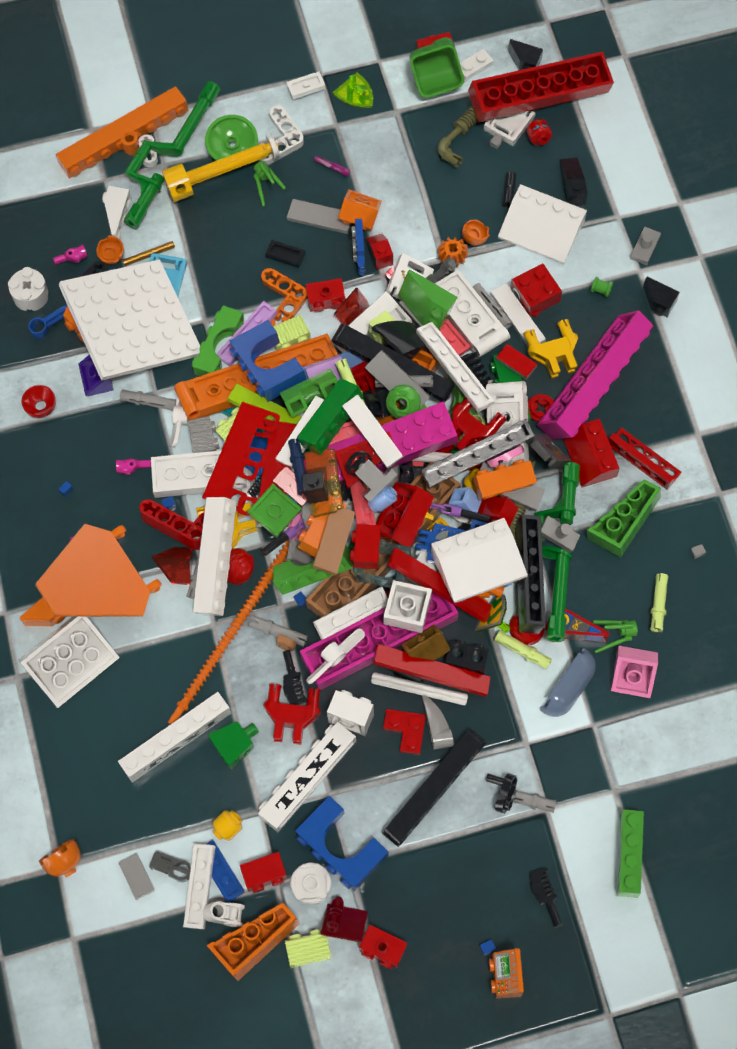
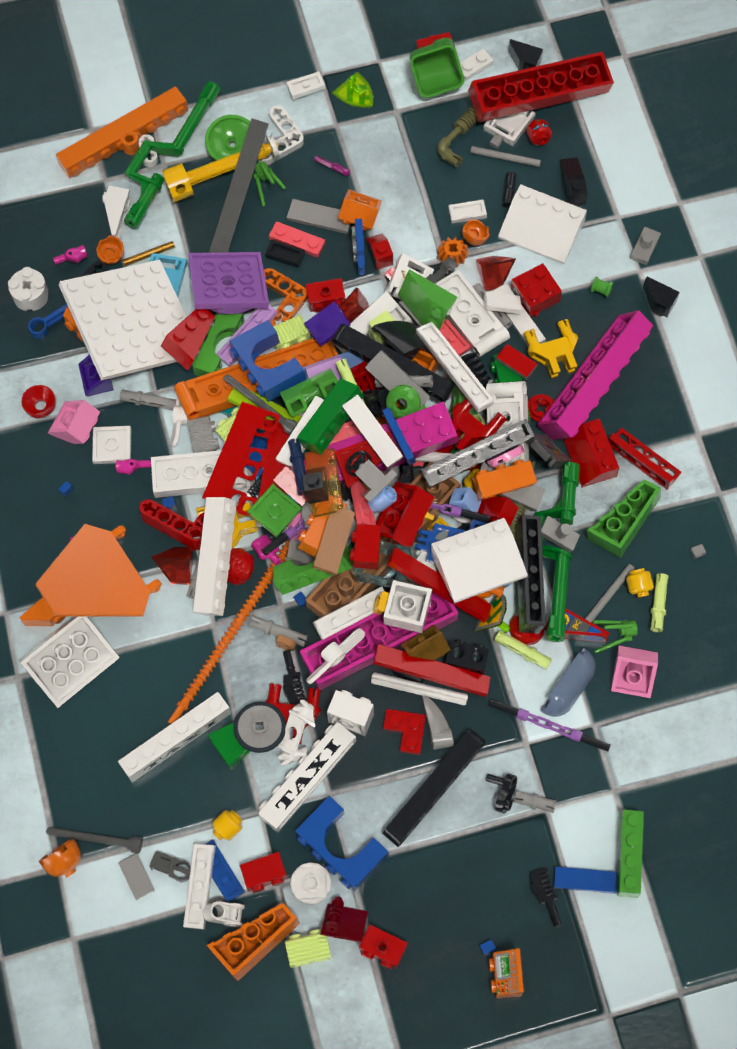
none -> dark grey piece [46,827,143,854]
none -> bright pink slope [48,400,100,444]
none -> white tile [92,426,131,464]
none -> red wedge [161,309,215,371]
none -> medium lavender piece [188,252,269,314]
none -> dark grey tile [209,118,269,253]
none -> dark grey piece [224,374,298,436]
none -> light grey wheel [234,702,286,753]
none -> dark pink piece [251,535,282,565]
none -> coral plate [269,221,325,258]
none -> white piece [278,700,316,766]
none -> dark purple slope [304,301,351,346]
none -> yellow tile [373,591,390,615]
none -> blue tile [382,408,416,465]
none -> white tile [448,200,487,224]
none -> light grey bar [470,146,541,167]
none -> clear red slope [476,256,516,292]
none -> white tile [483,291,522,314]
none -> piece [489,698,611,752]
none -> blue tile [554,867,617,894]
none -> light grey bar [585,564,634,623]
none -> yellow head [626,568,654,598]

